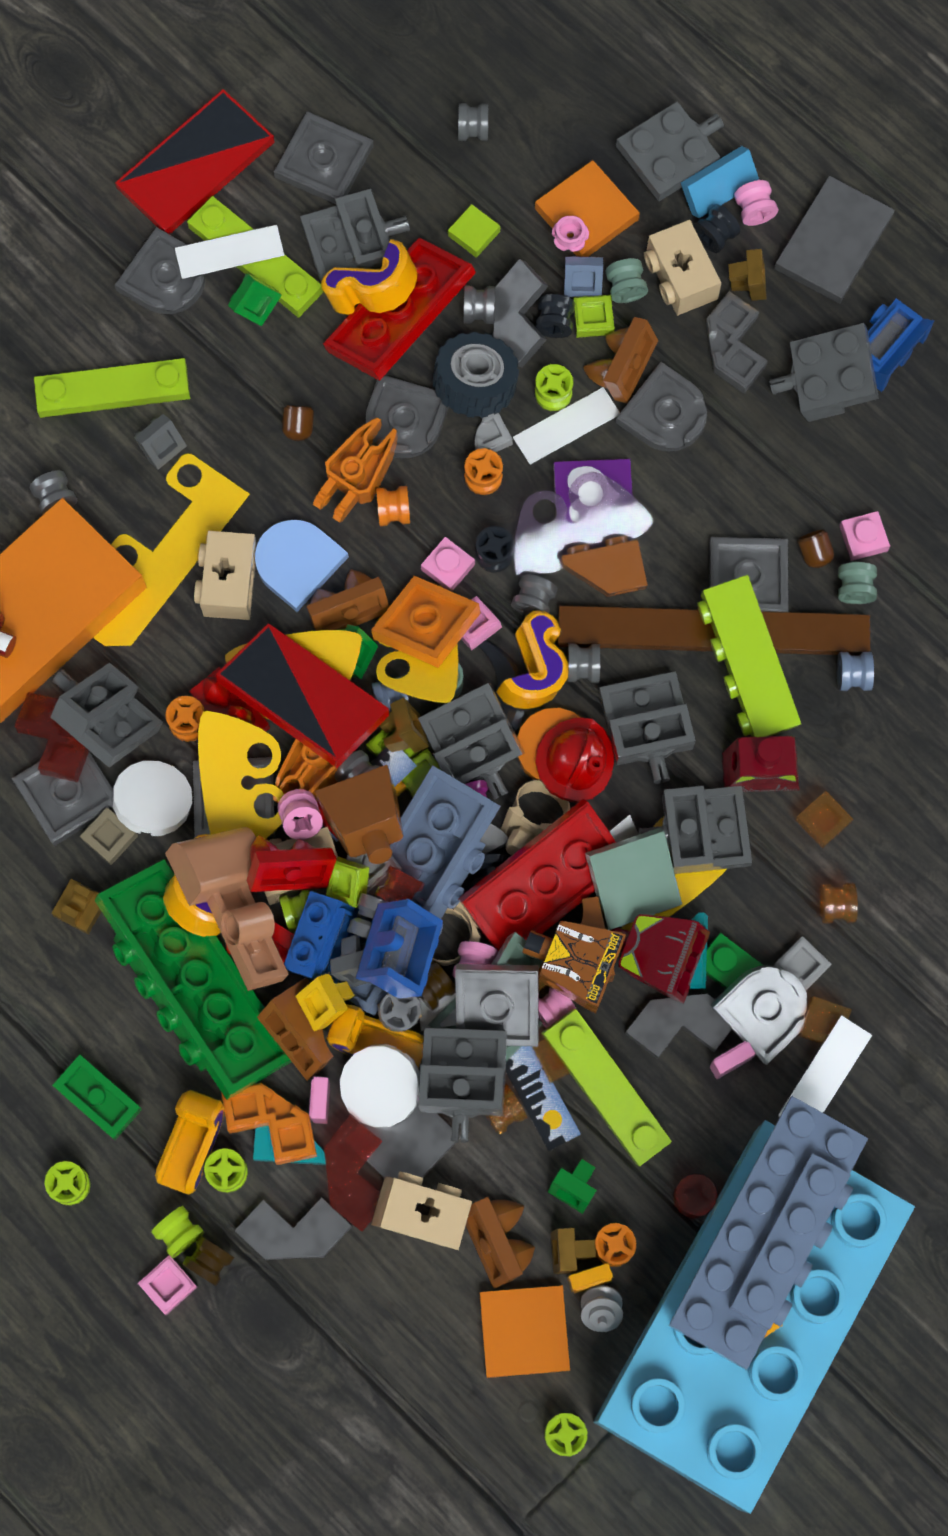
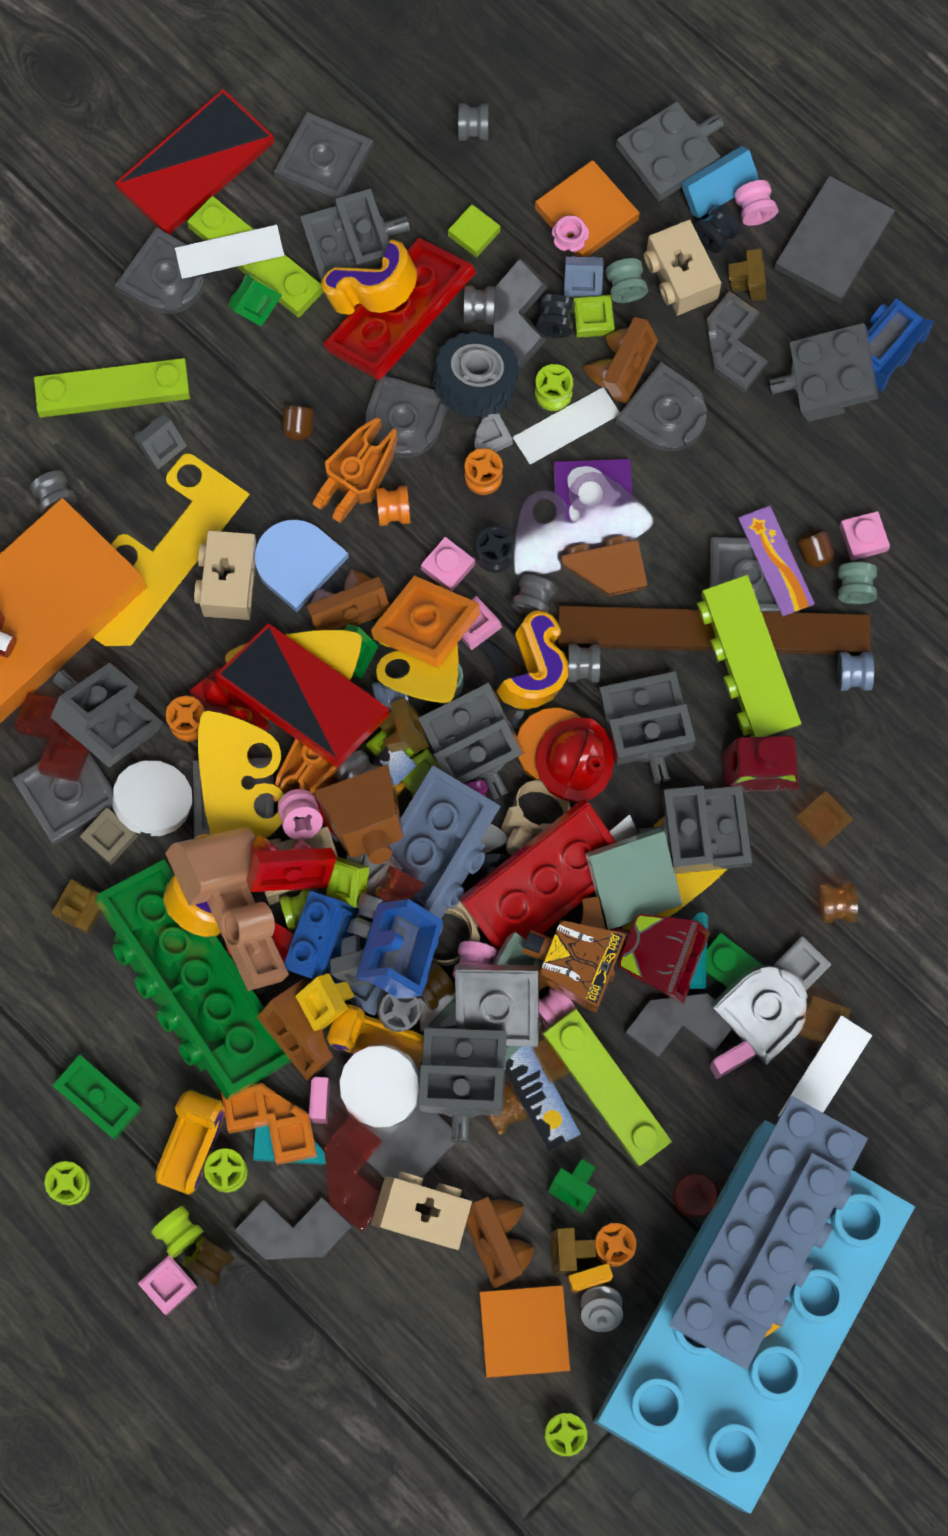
none -> medium lavender sticker [739,506,815,616]

